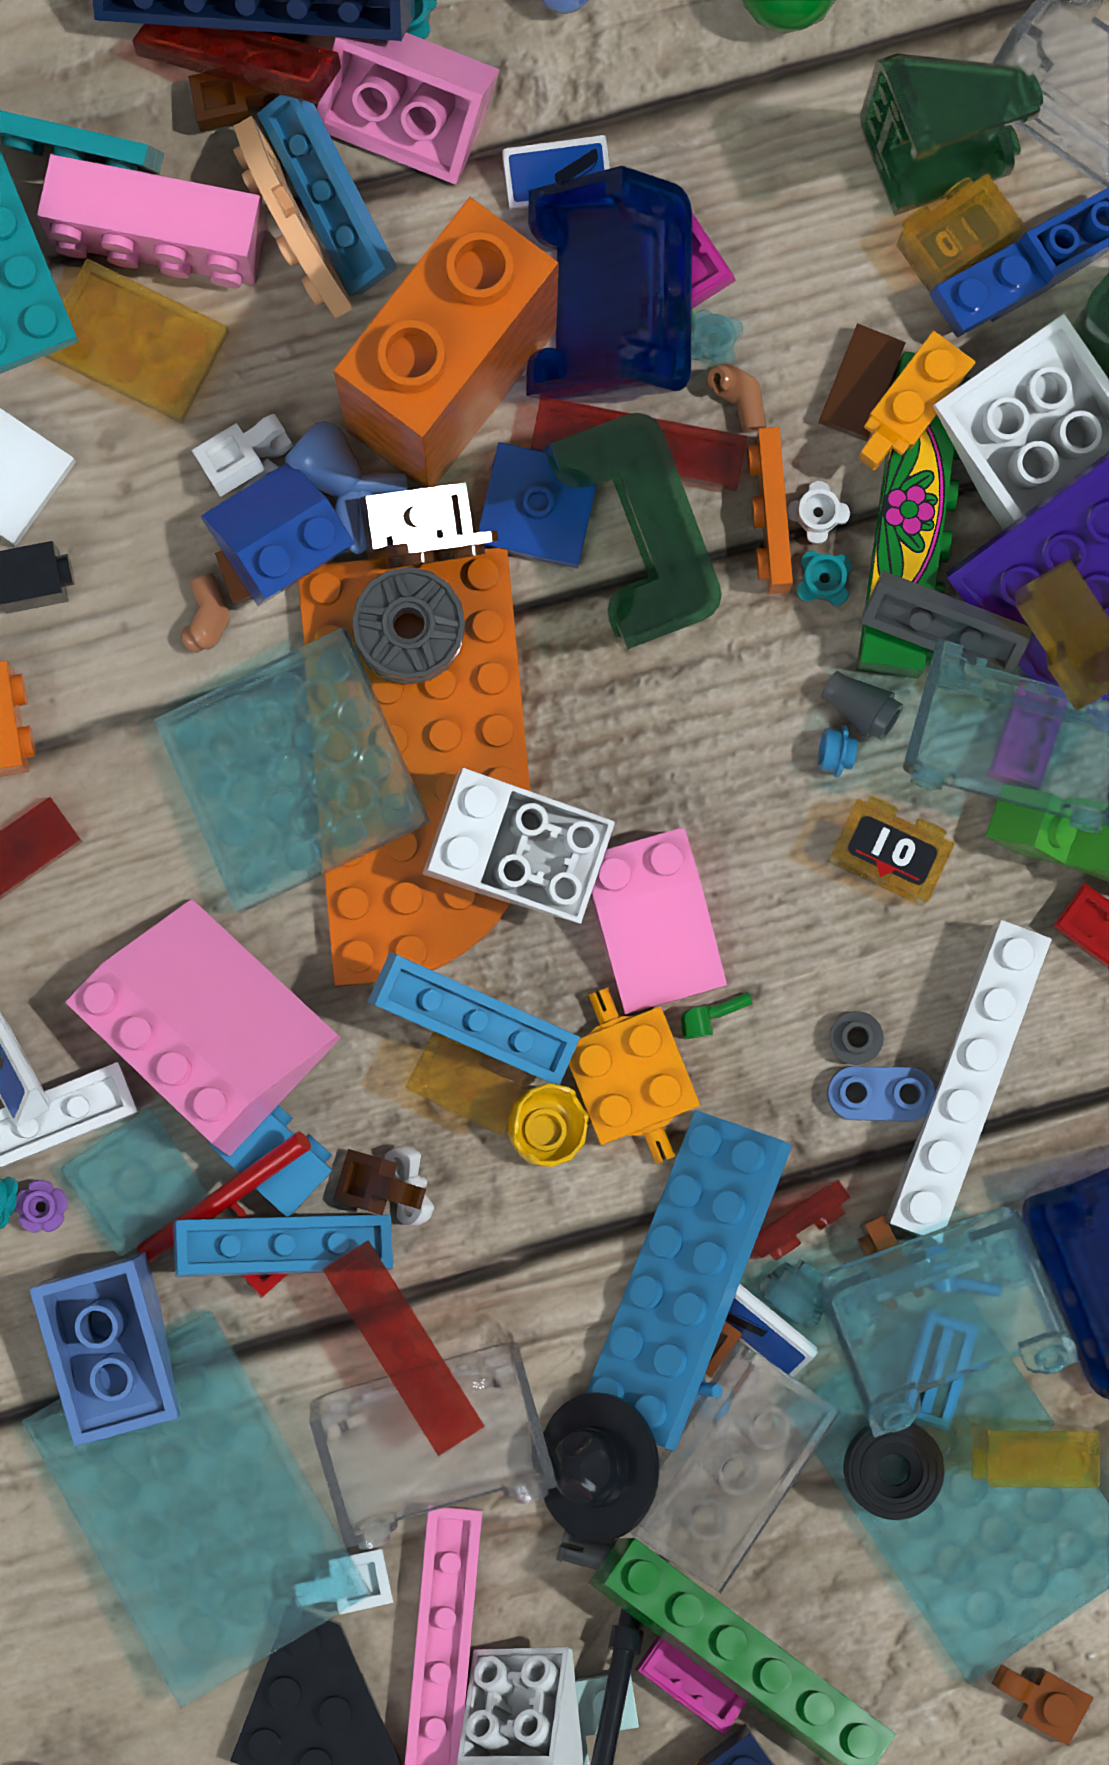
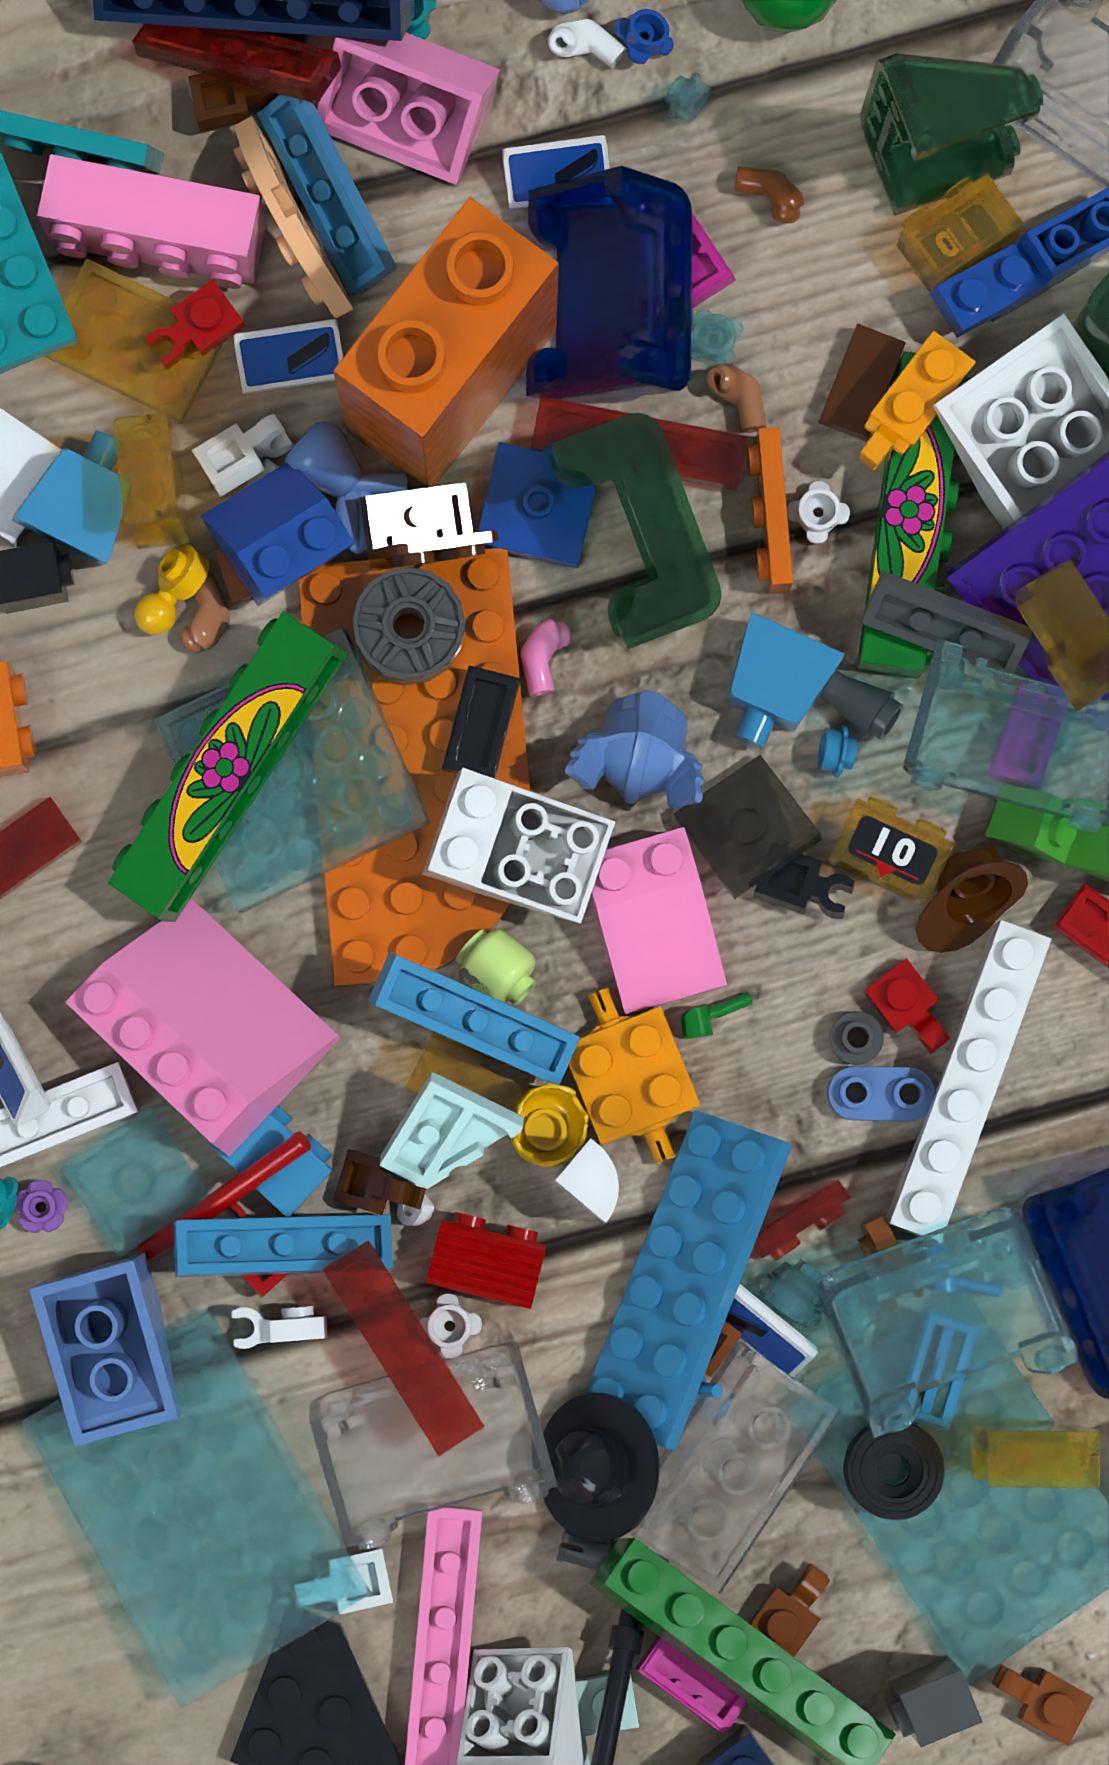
teal plate [797,550,852,606] -> none
none -> dark azure torso [11,430,132,566]
none -> green brick [107,611,349,922]
none -> clear yellow panel [113,412,191,549]
none -> yellow plate [134,545,210,635]
none -> red plate [145,280,245,370]
none -> white plate [231,1306,328,1349]
none -> slope [233,319,343,395]
none -> light aqua wing [379,1071,524,1189]
none -> white plate [417,1294,482,1359]
none -> red brick [426,1212,546,1309]
none -> black tile [442,665,520,779]
none -> yellowish green head [455,929,536,1006]
none -> bright pink arm [520,619,571,697]
none -> white arm [548,19,627,68]
none -> white brick [555,1138,619,1223]
none -> medium blue helmet [565,690,704,809]
none -> blue plate [614,9,674,64]
none -> clear light blue plate [665,72,711,123]
none -> clear smoke tile [673,755,822,899]
none -> dark azure torso [727,612,845,749]
none -> dark orange arm [735,166,804,223]
none -> dark orange plate [749,1563,830,1657]
none -> black plate [754,844,855,919]
none -> red plate [863,958,951,1054]
none -> dark grey brick [885,1657,983,1748]
none -> reddish brown piece [916,841,1028,953]

